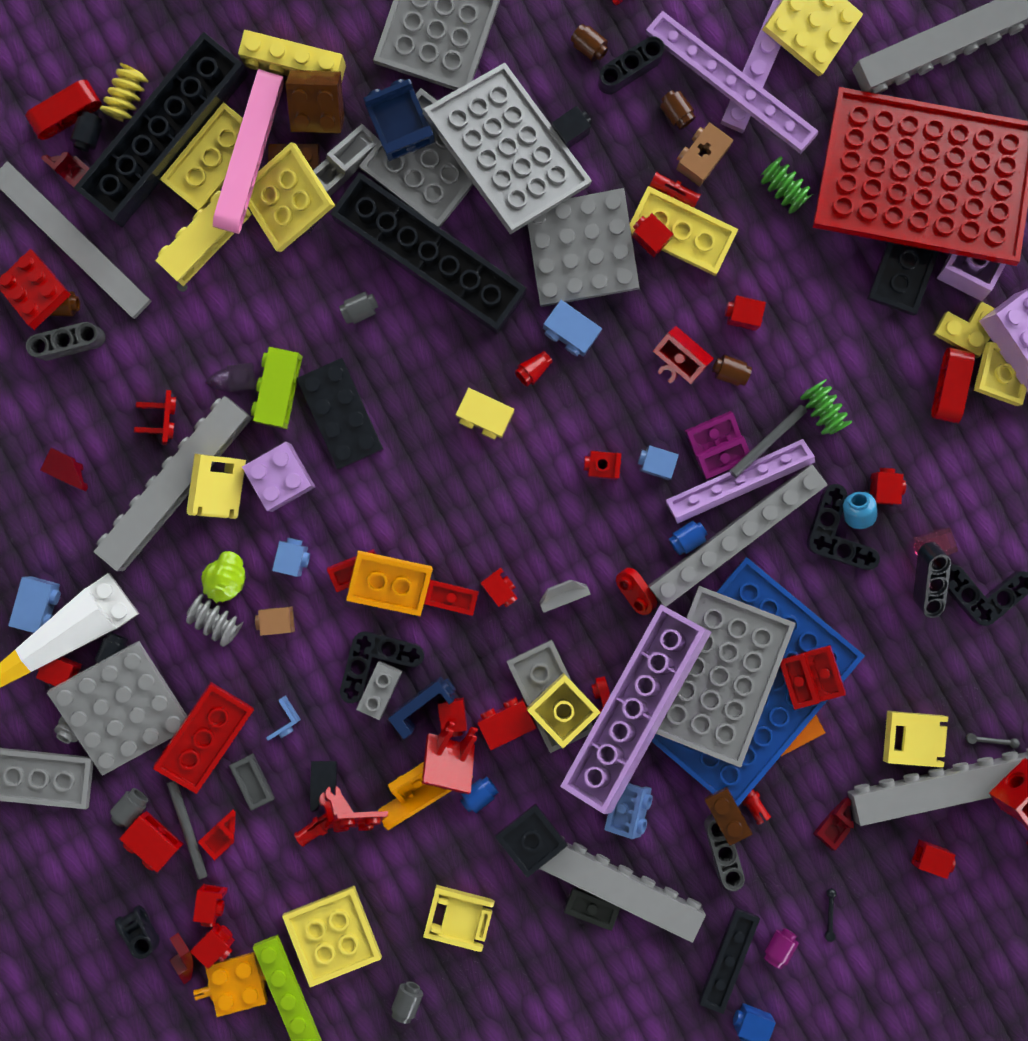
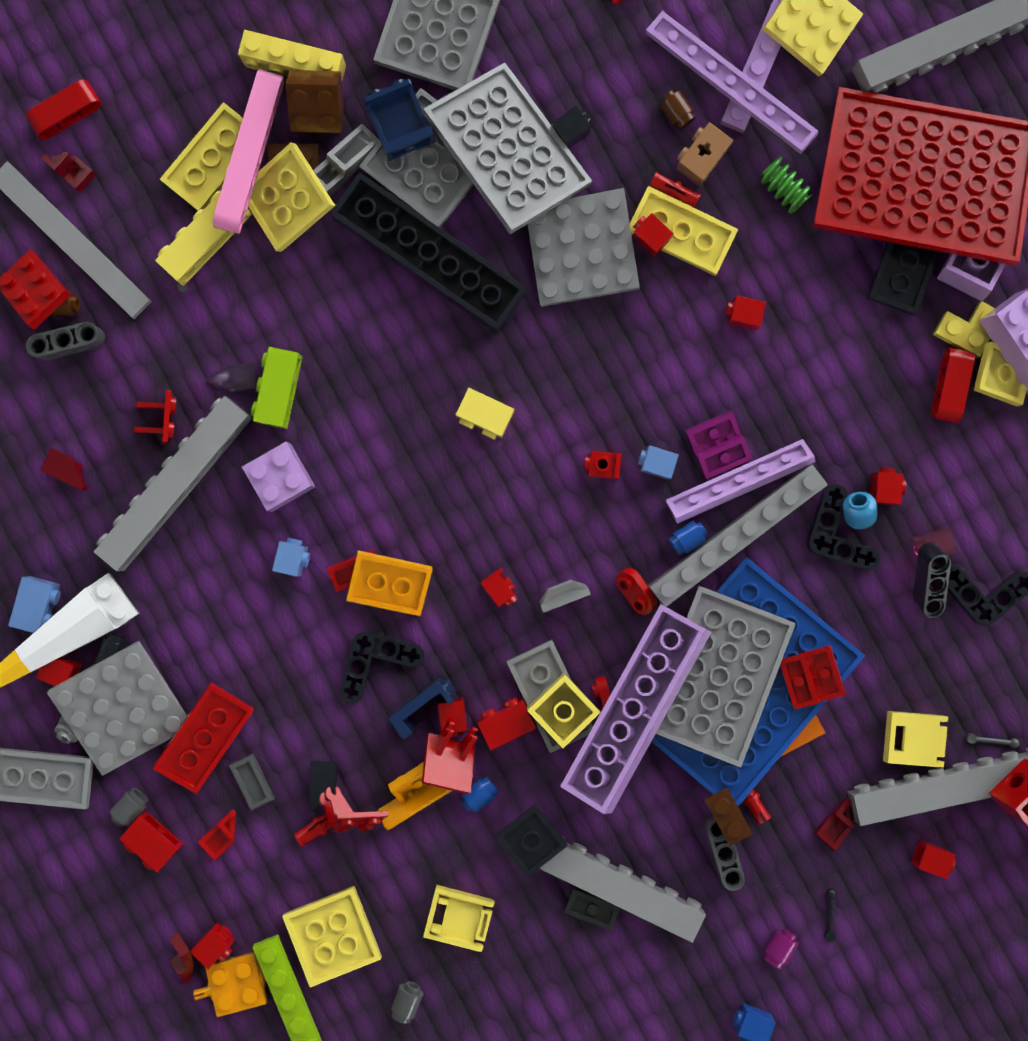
black brick [70,111,103,152] -> none
black brick [74,32,249,227] -> none
light yellow piece [99,63,149,122] -> none
black piece [115,905,160,959] -> none
dark grey bar [167,781,208,879] -> none
light grey piece [186,594,243,647] -> none
light yellow container [187,454,246,519] -> none
red brick [193,884,228,927] -> none
lime hair [201,551,246,604] -> none
medium nougat brick [255,606,295,636] -> none
medium blue bracket [266,695,301,741] -> none
black plate [296,358,384,470] -> none
dark grey brick [339,291,378,324] -> none
light grey brick [356,660,403,720] -> none
red plate [424,579,479,616] -> none
red cone [515,351,552,386] -> none
medium blue brick [543,300,602,357] -> none
reddish brown brick [571,24,608,62] -> none
black beam [598,36,664,94] -> none
medium blue bracket [605,783,653,839] -> none
red brick [653,326,714,384] -> none
black plate [698,907,760,1014] -> none
reddish brown brick [712,355,752,386] -> none
dark grey bar [729,405,807,478] -> none
bright green piece [800,379,852,435] -> none

